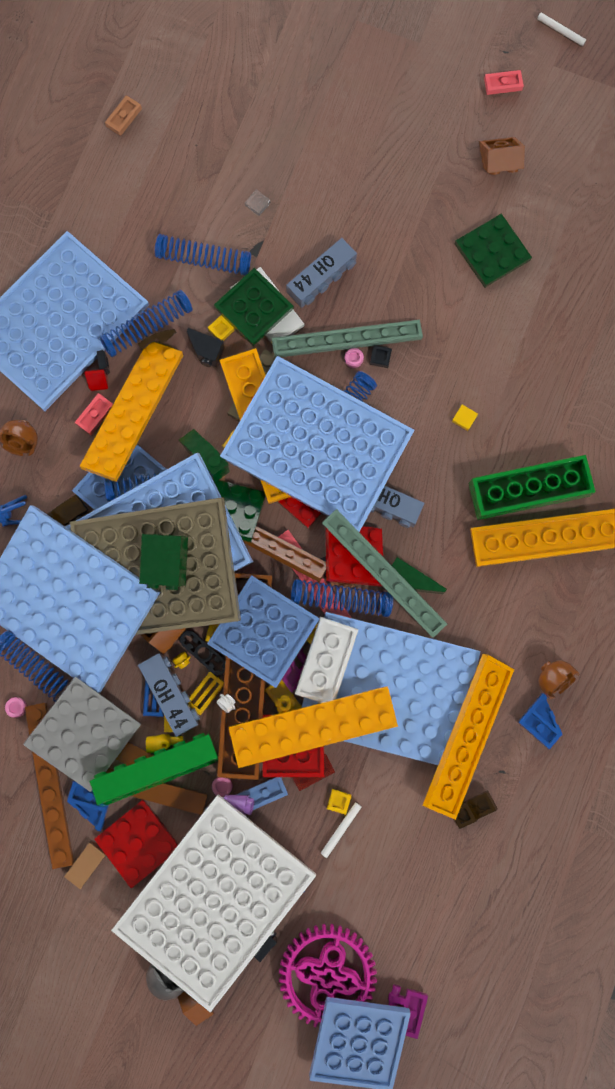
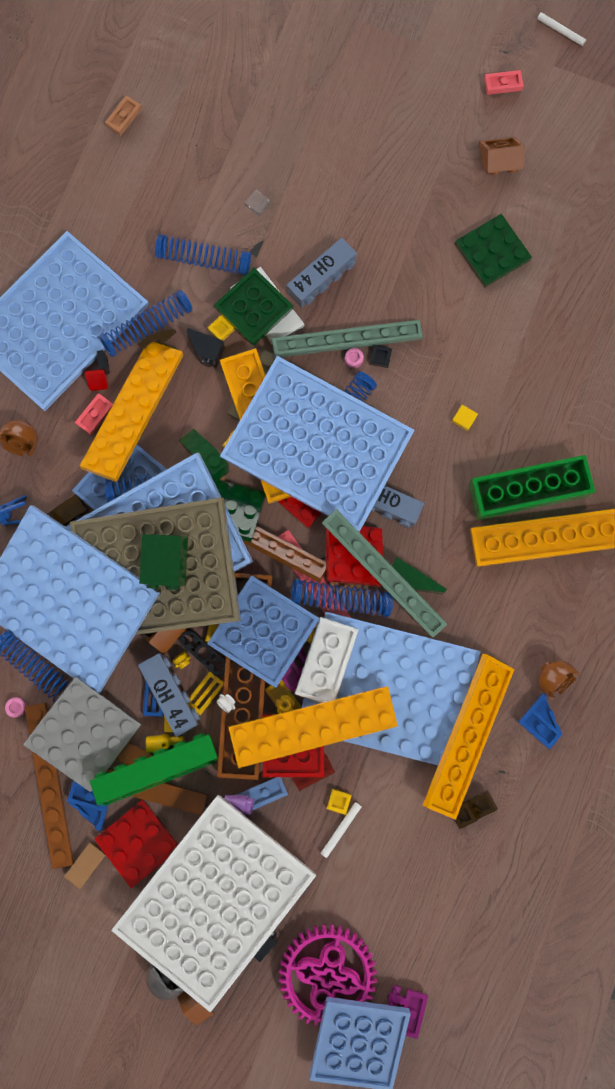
bright pink tile [212,777,233,797] -> none

